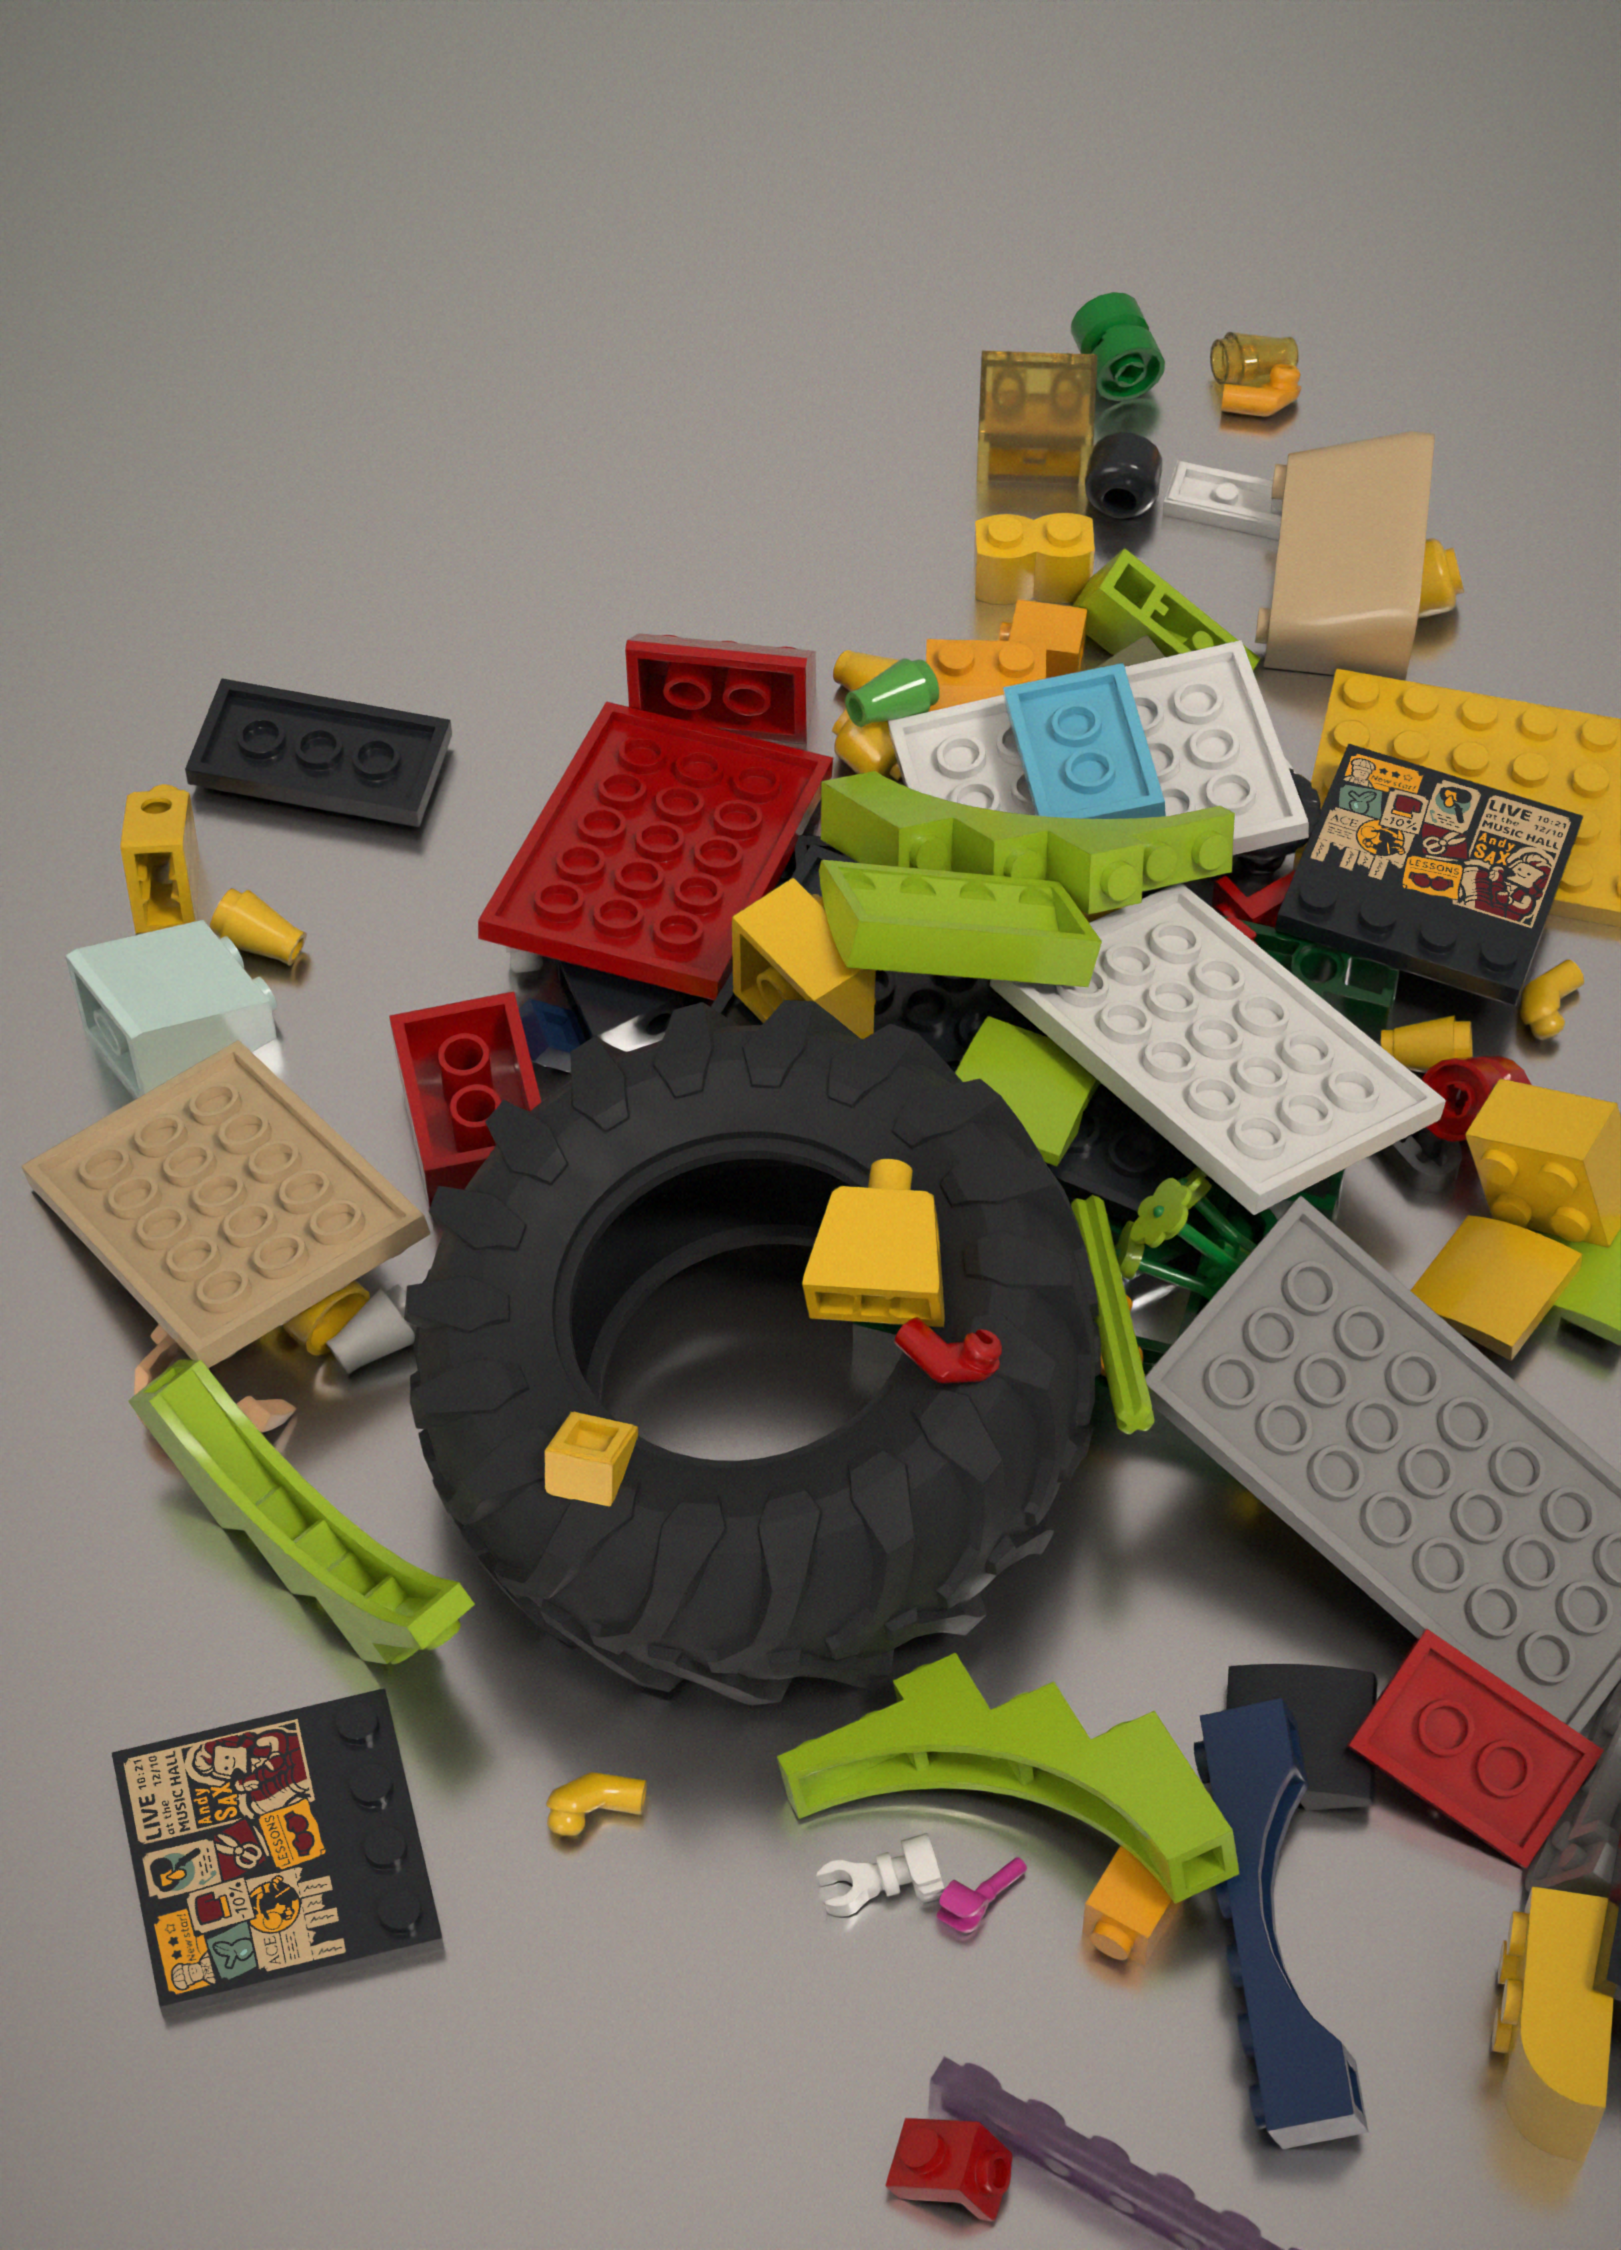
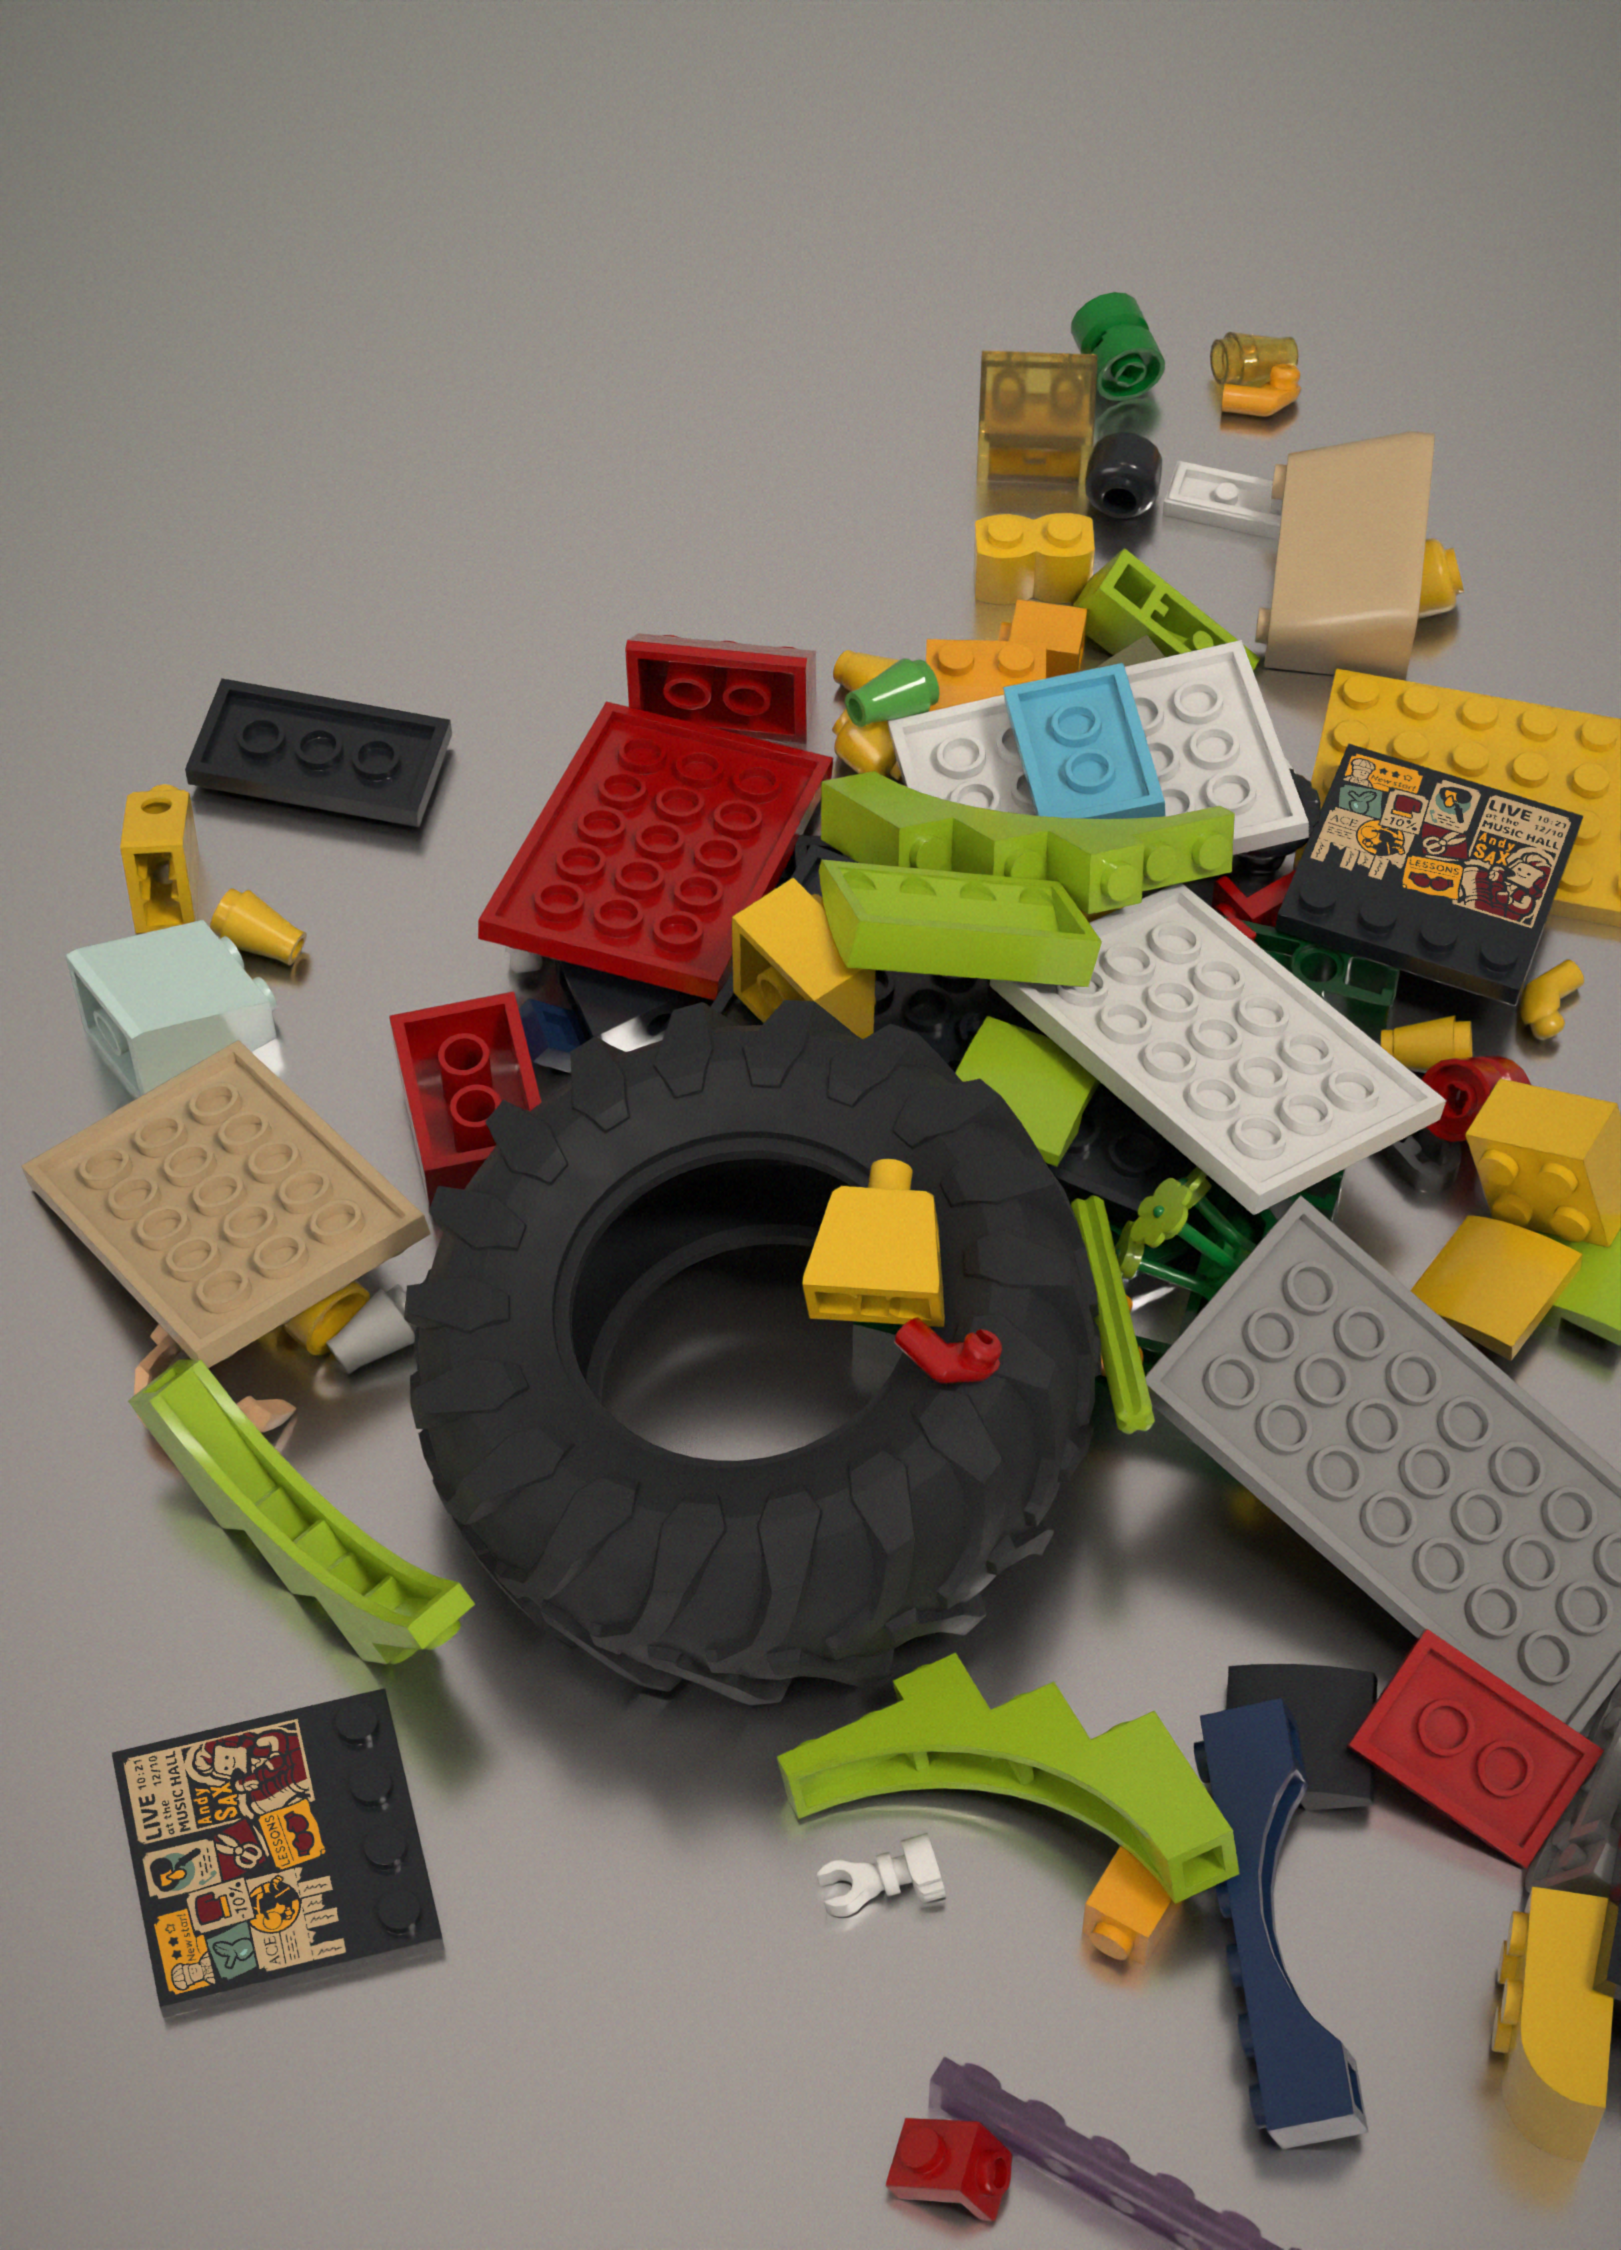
yellow slope [545,1412,638,1507] -> none
yellow arm [546,1772,647,1835] -> none
dark pink hand [936,1857,1027,1933] -> none

